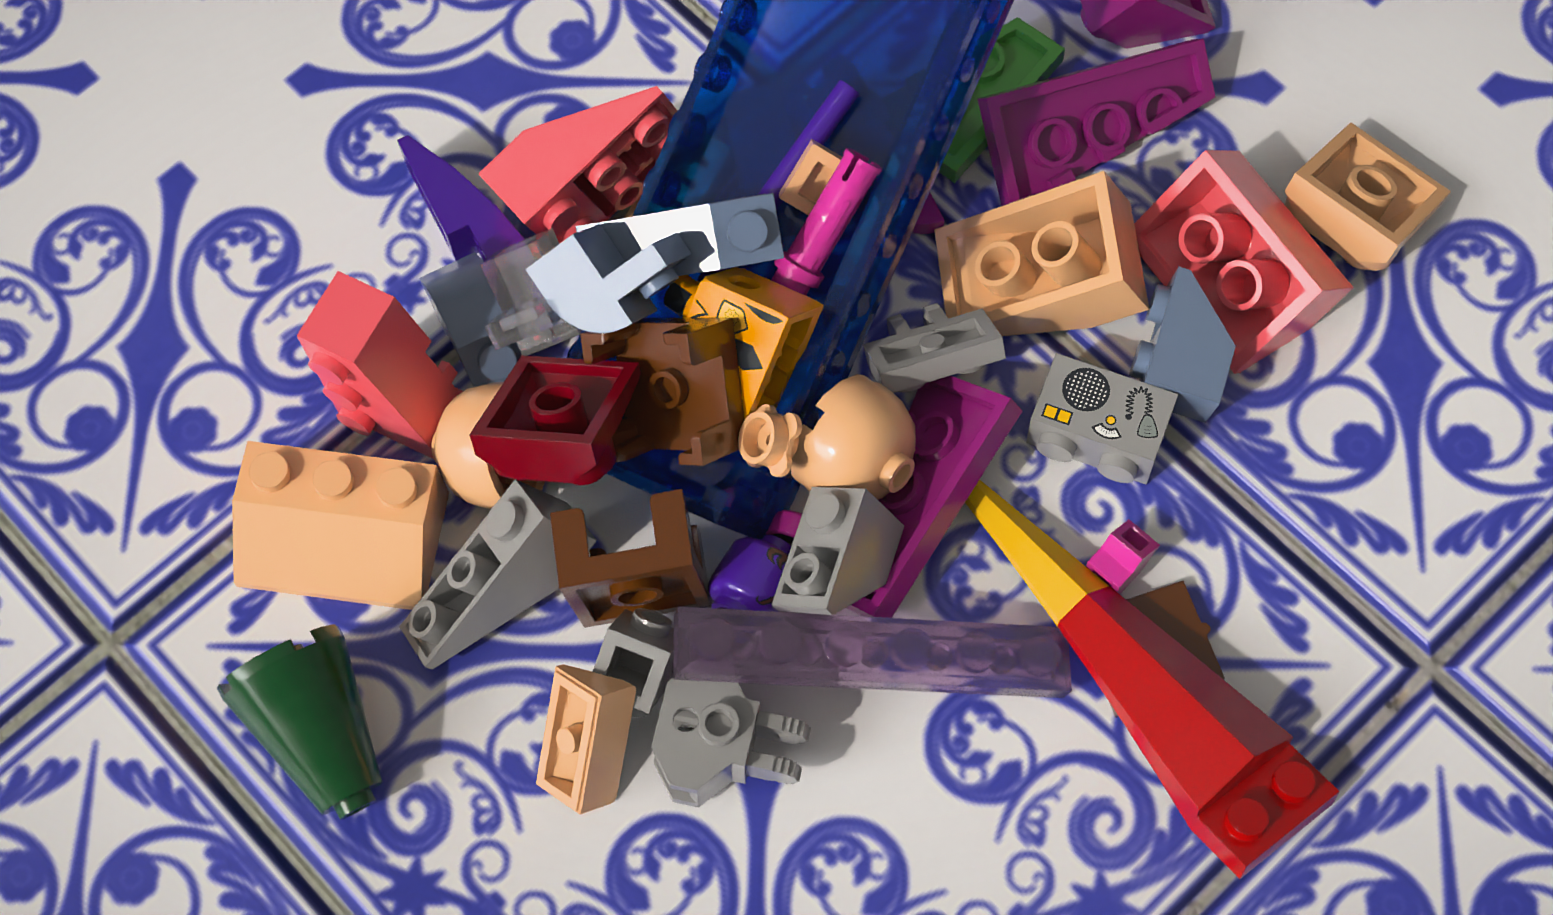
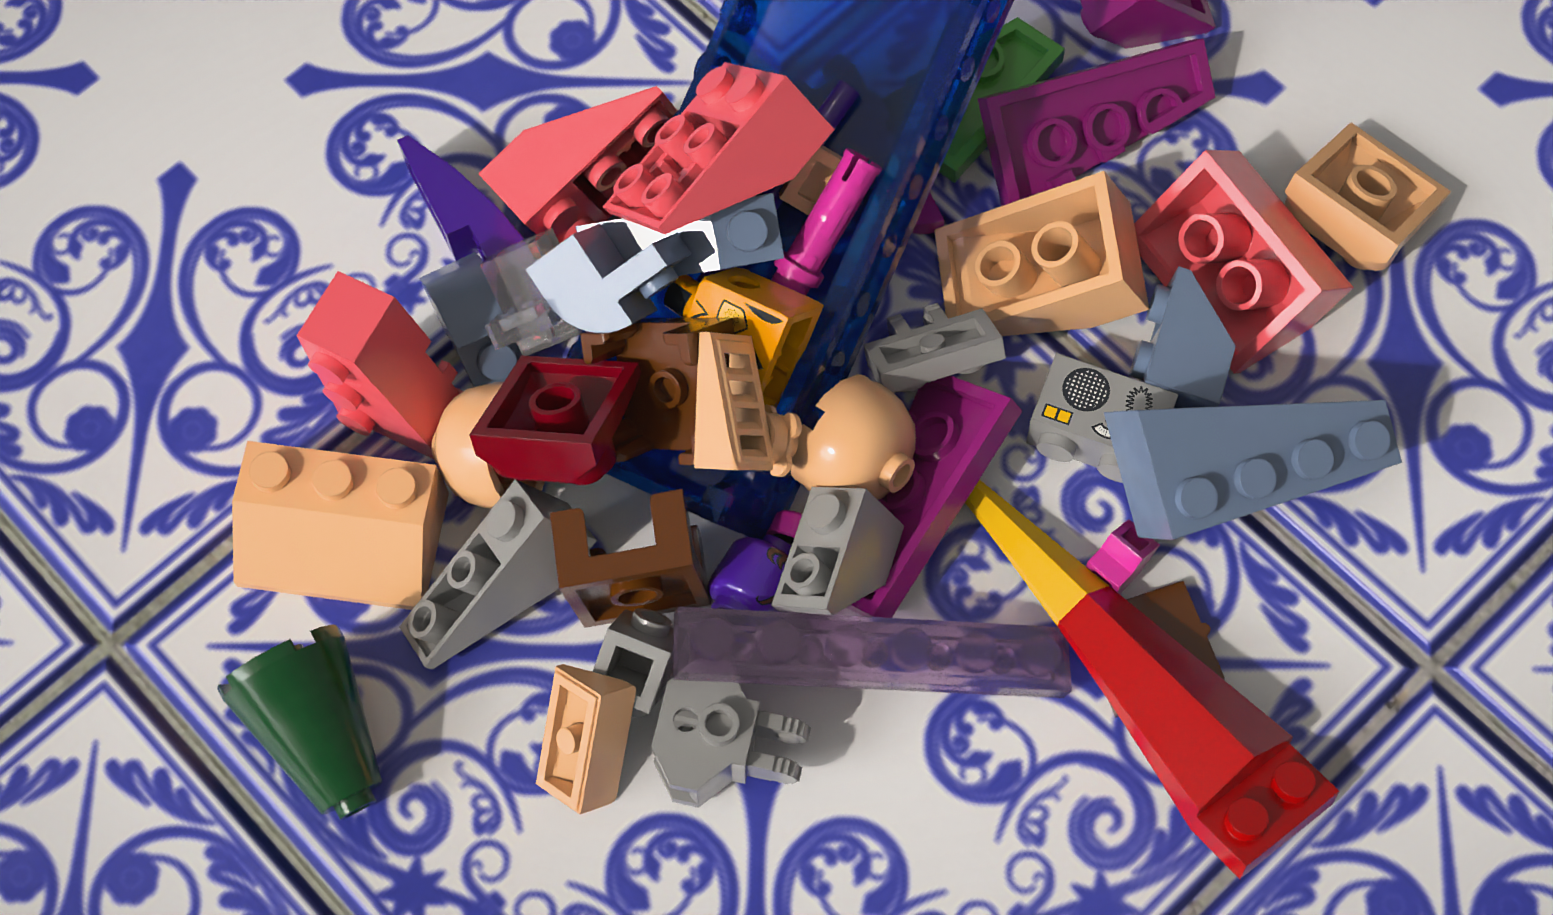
none -> coral slope [603,62,835,234]
none -> light nougat slope [694,332,773,470]
none -> sand blue wedge [1103,400,1402,540]

